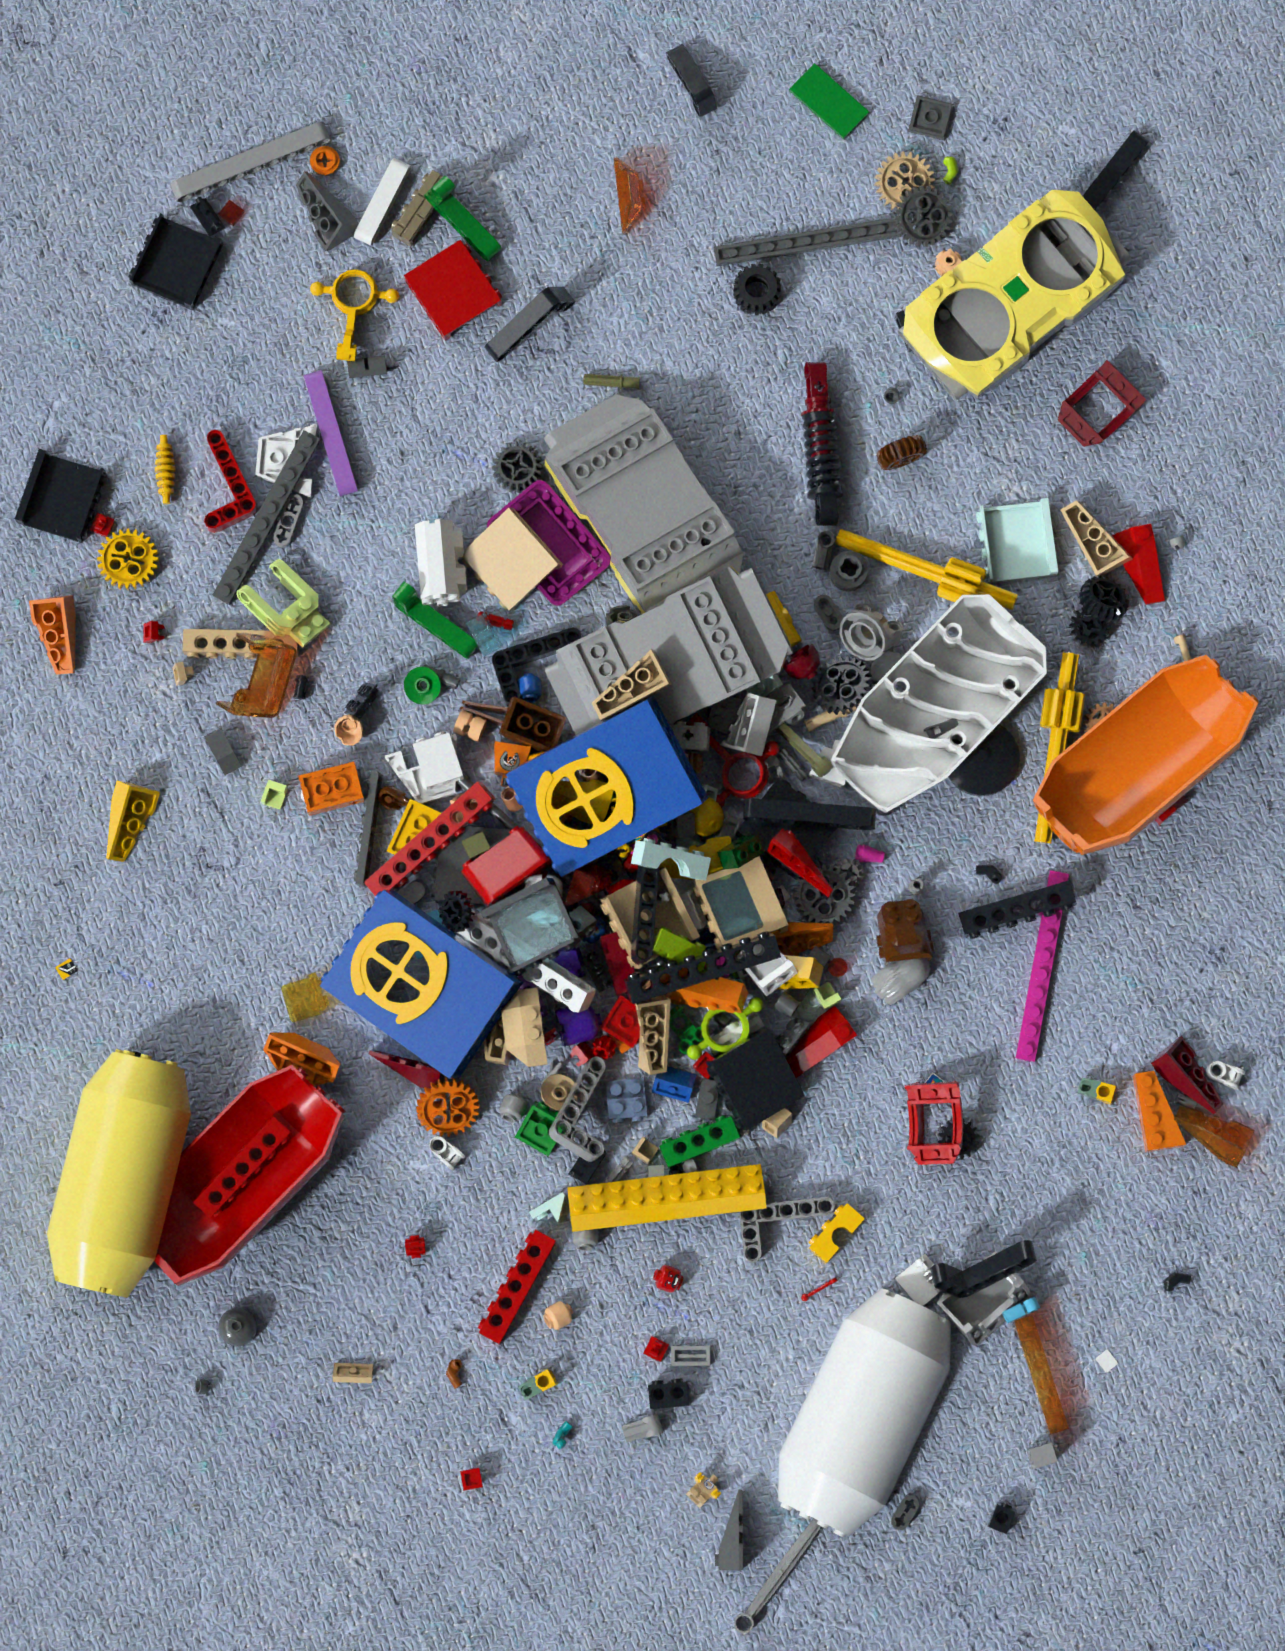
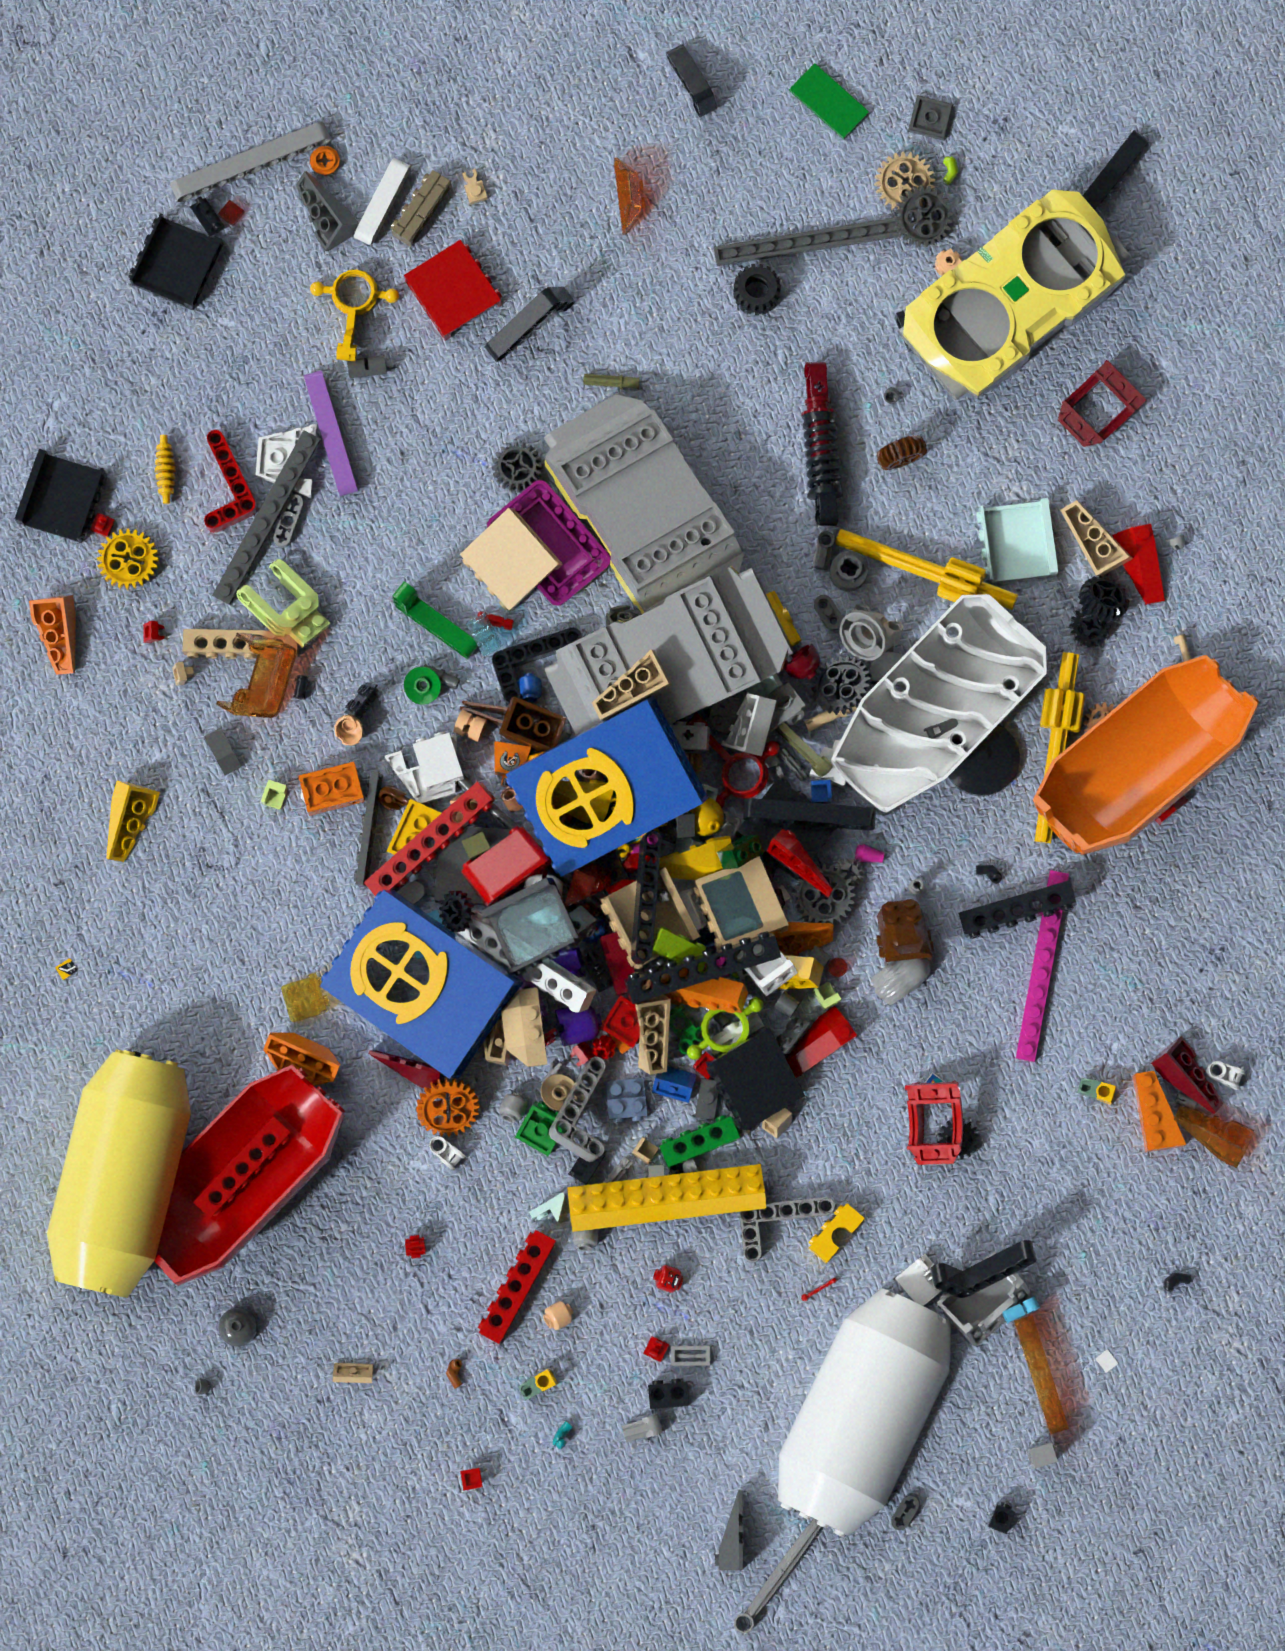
white brick [415,519,467,606] -> none
green beam [424,176,502,262] -> none
light aqua arch [631,838,711,881] -> none
tan piece [686,1472,721,1508] -> none
none -> tan plate [462,169,488,205]
none -> blue panel [810,780,832,803]

